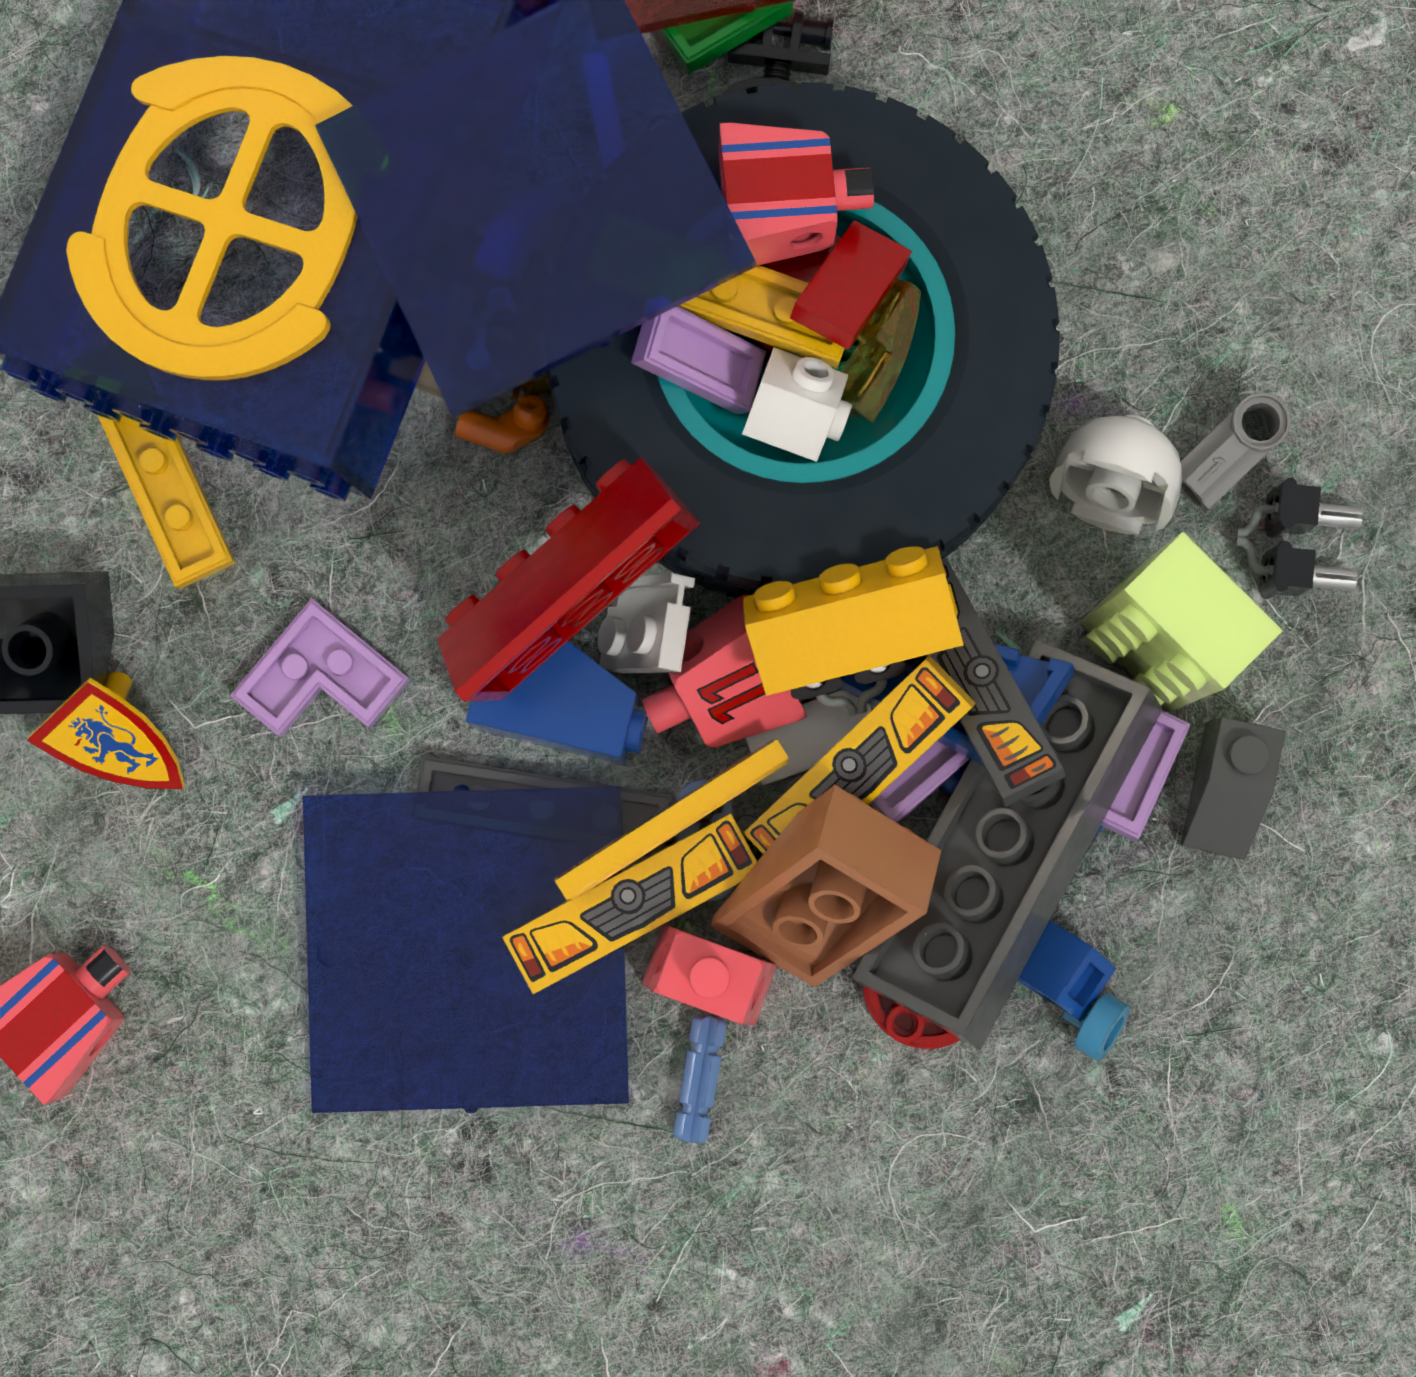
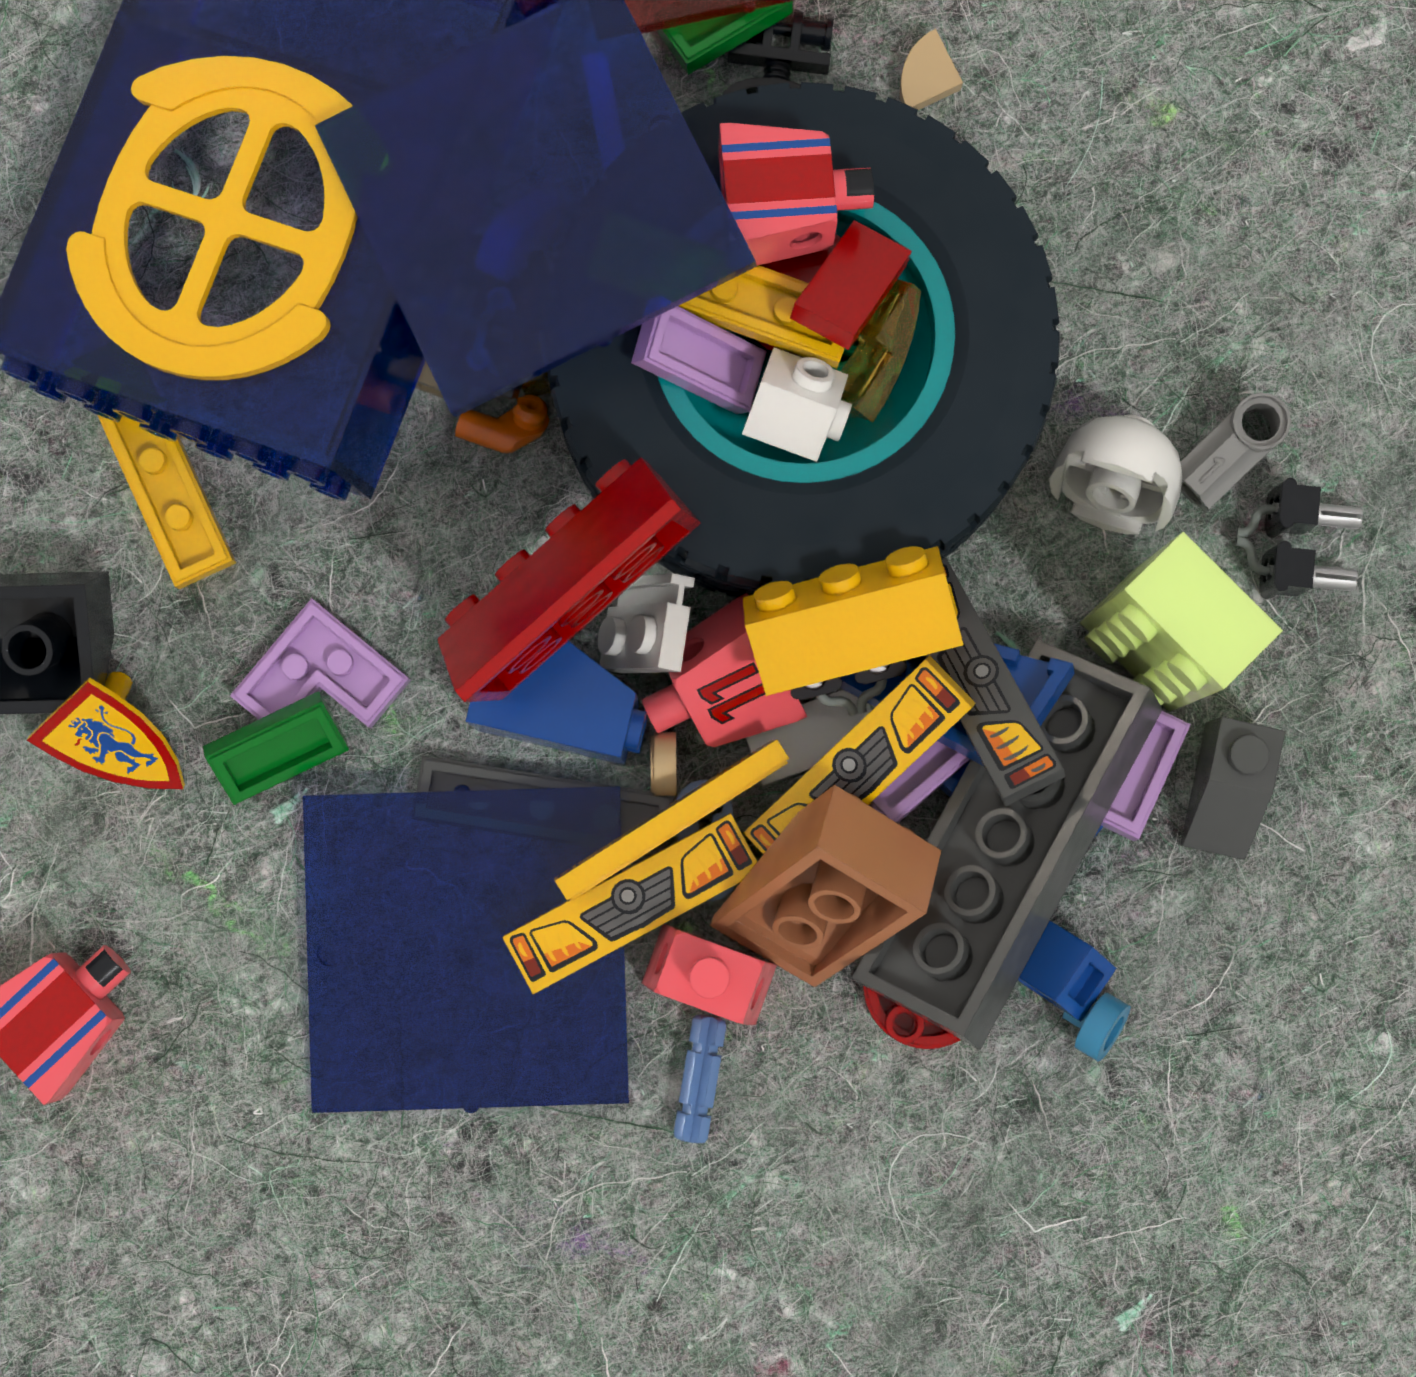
none -> green tile [203,691,349,805]
none -> tan tile [650,732,677,796]
none -> tan tile [899,28,963,110]

